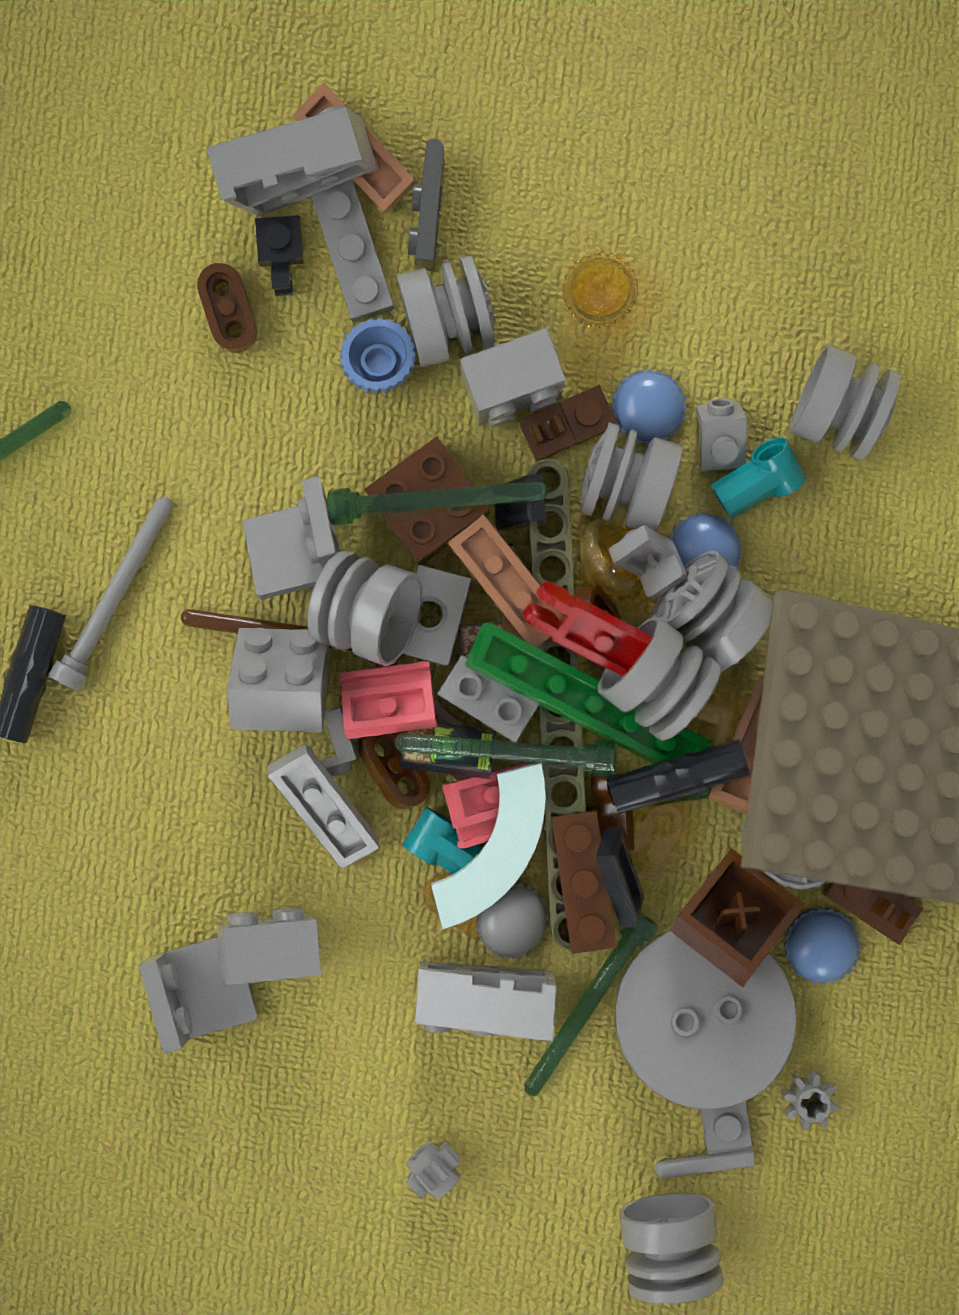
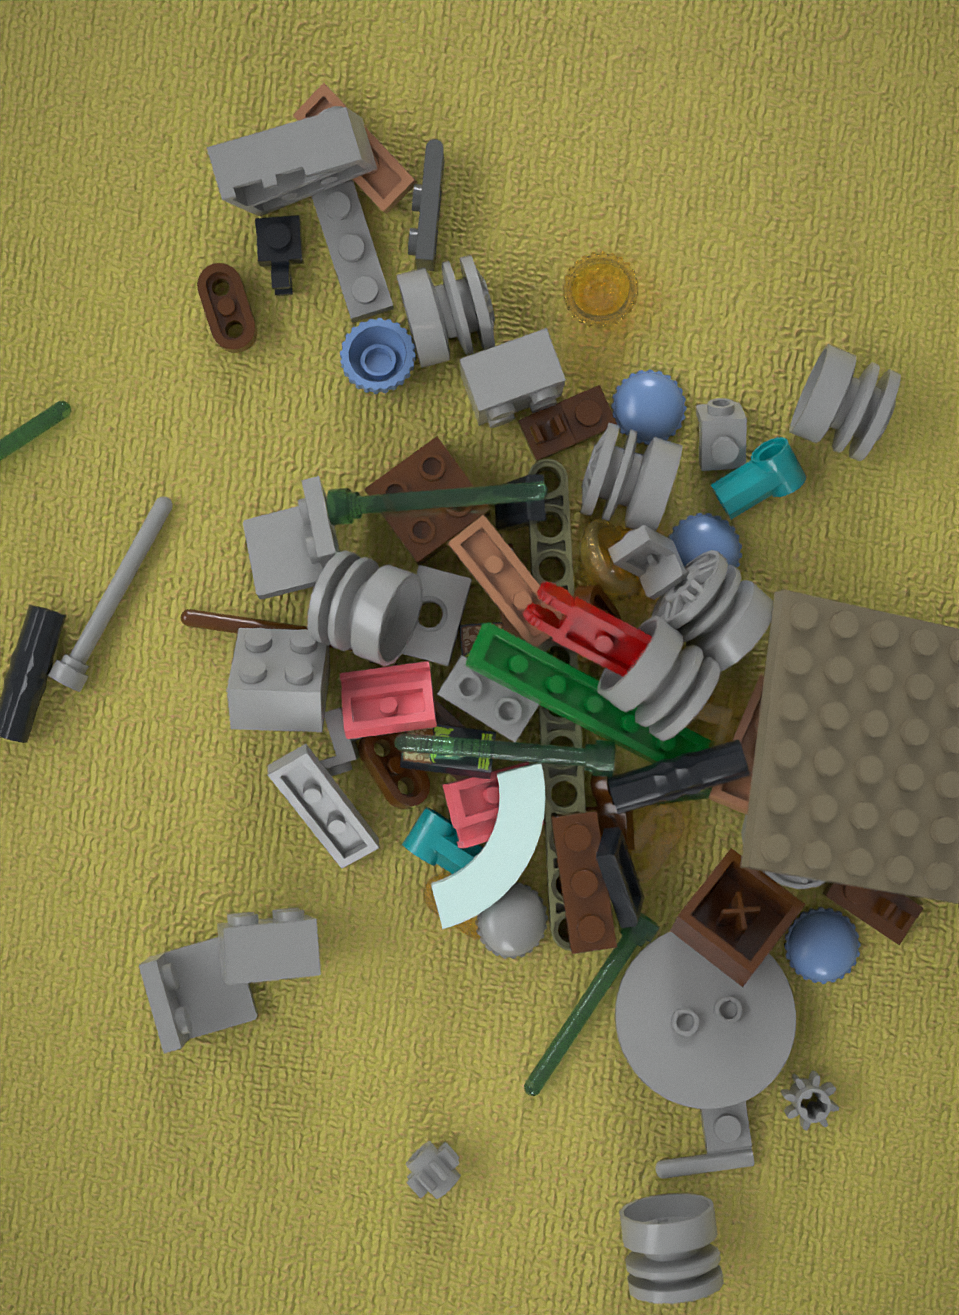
light grey wedge [415,962,556,1042] -> none

